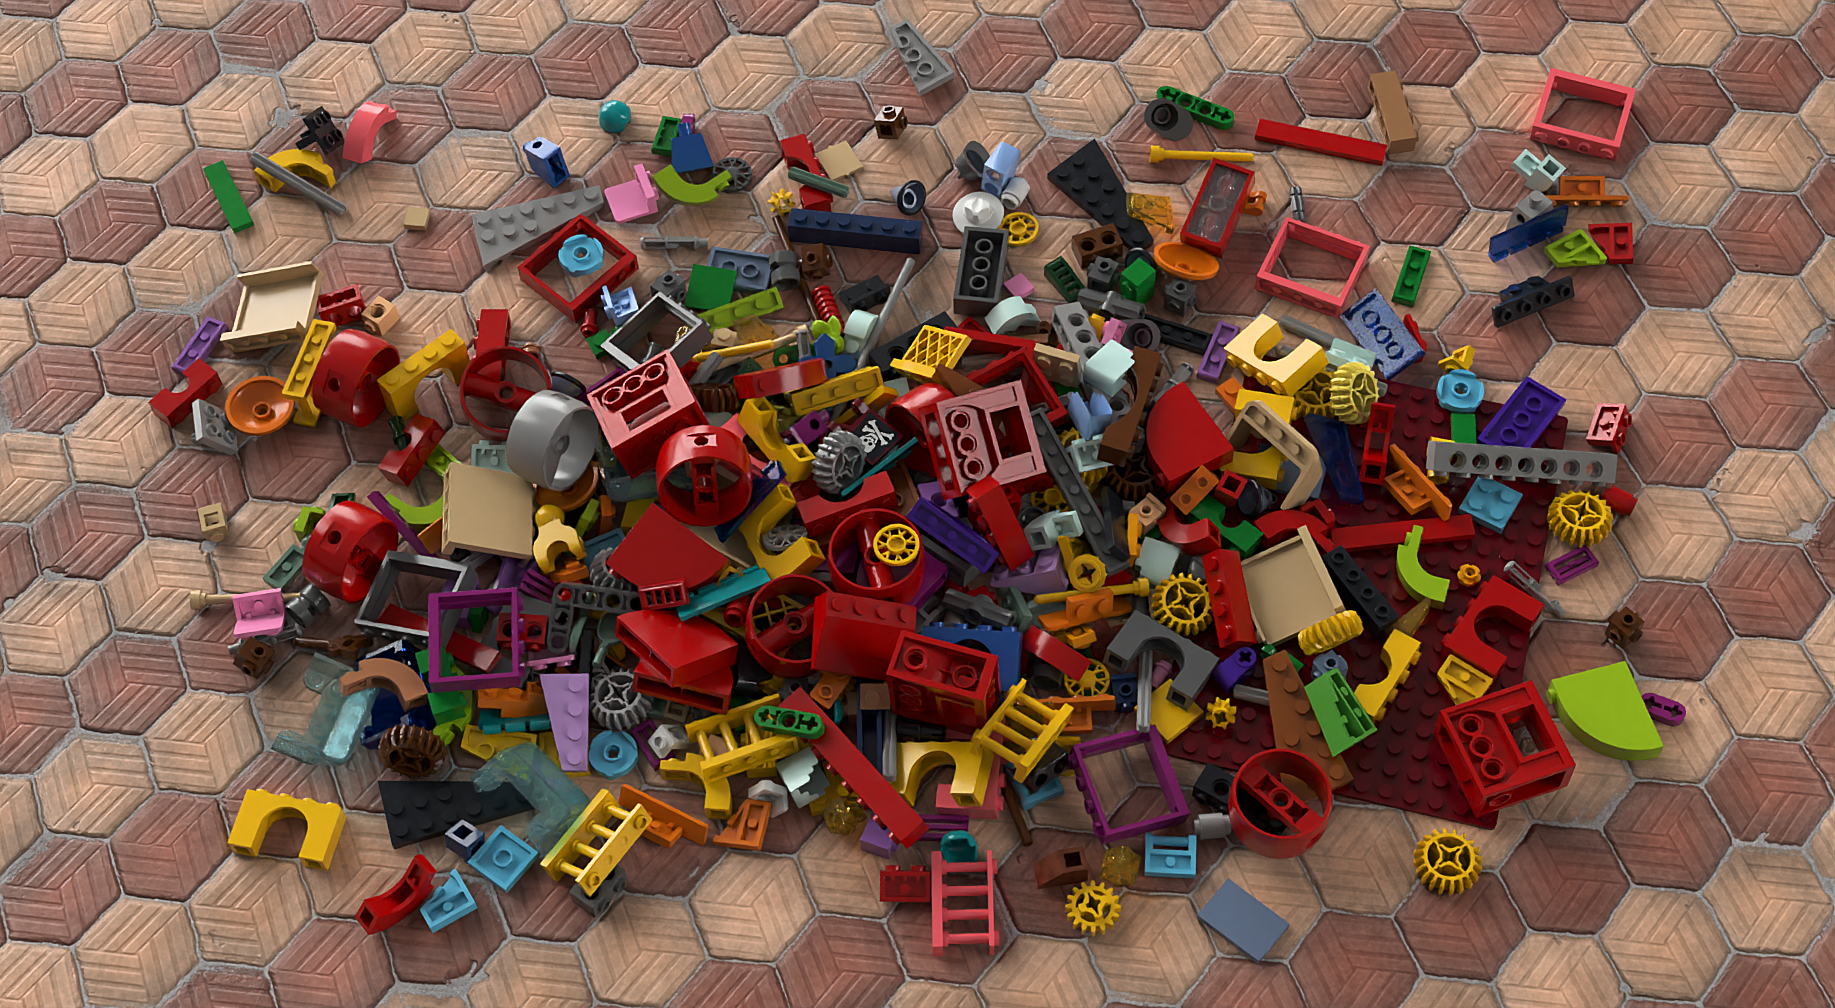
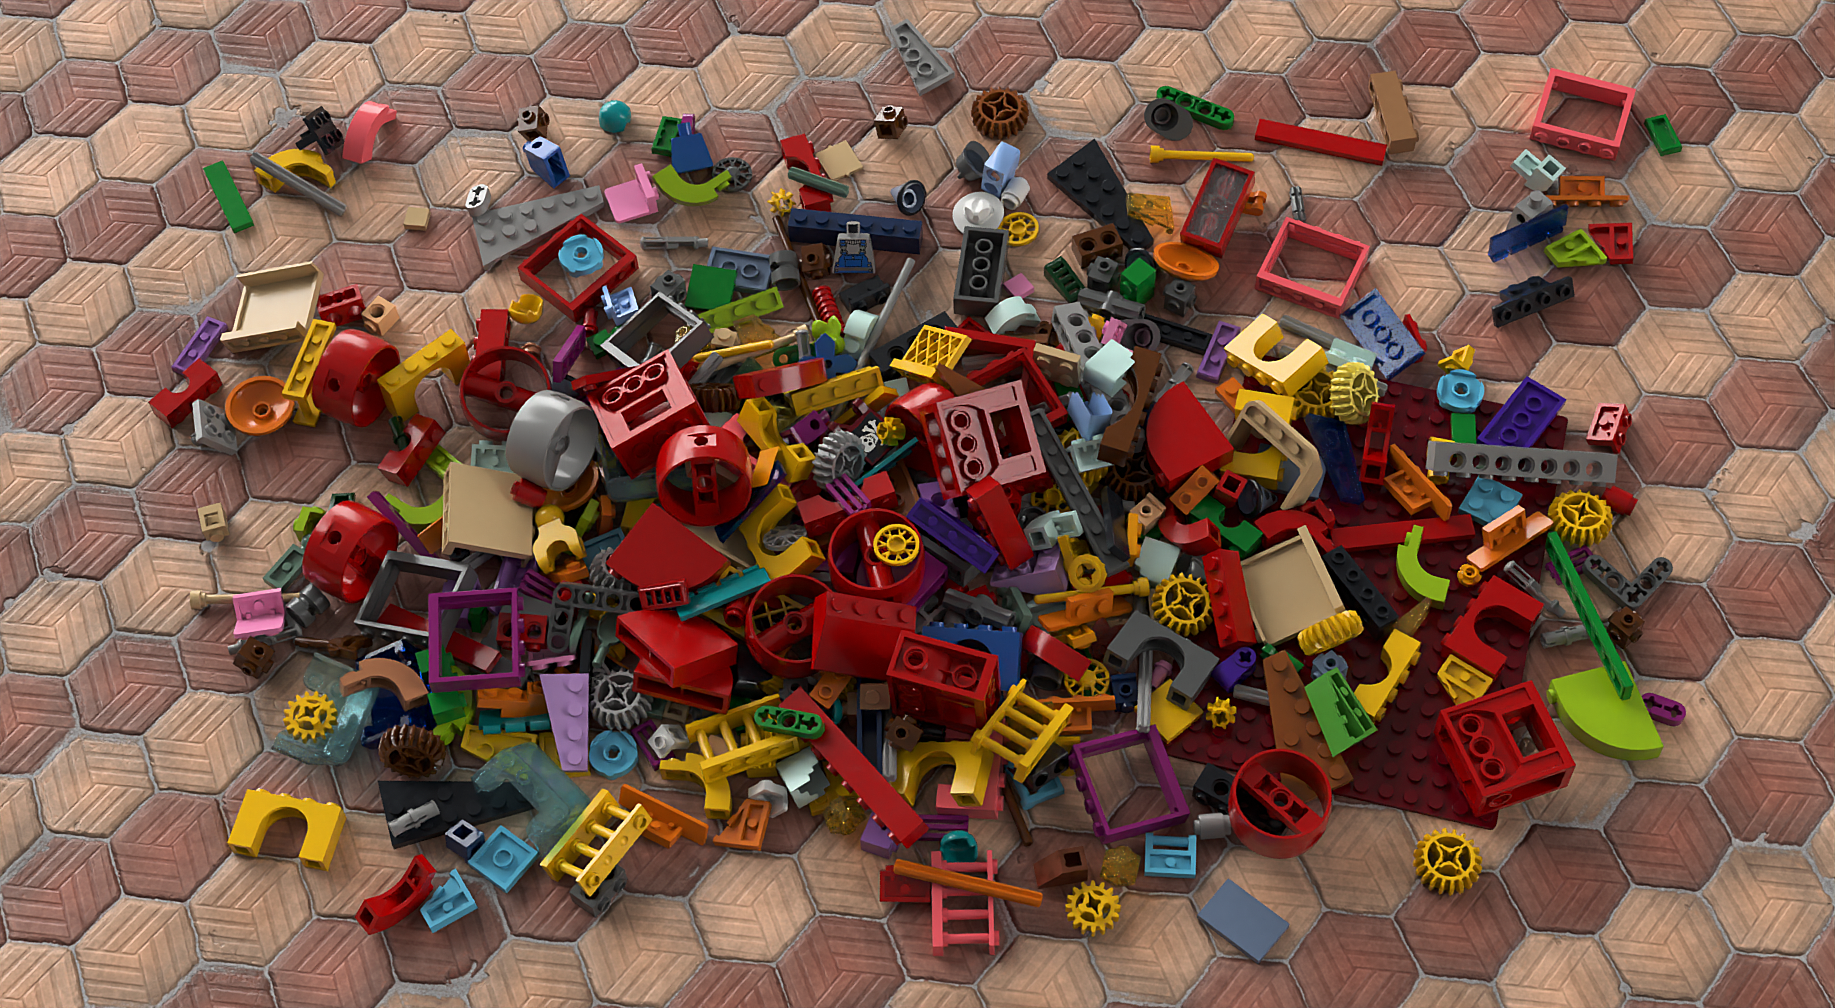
green tile [1391,245,1431,307] -> none
none -> yellow gear [283,691,338,744]
none -> light grey pin [387,800,440,837]
none -> light grey beam [465,184,491,217]
none -> yellow hair [509,294,543,325]
none -> red brick [510,478,547,508]
none -> reddish brown brick [517,105,550,141]
none -> magenta tile [553,325,586,383]
none -> red plate [571,366,637,396]
none -> light orange sticker [752,446,779,488]
none -> magenta tile [825,473,872,516]
none -> torso [832,221,876,273]
none -> yellow gear [876,417,906,446]
none -> reddish brown brick [884,713,925,753]
none -> orange axle [894,859,1043,907]
none -> dark orange gear [971,86,1029,140]
none -> orange bracket [1467,505,1554,572]
none -> light grey pin [1540,624,1590,649]
none -> green tile [1545,531,1634,701]
none -> dark grey beam [1582,555,1673,611]
none -> green tile [1644,114,1682,156]

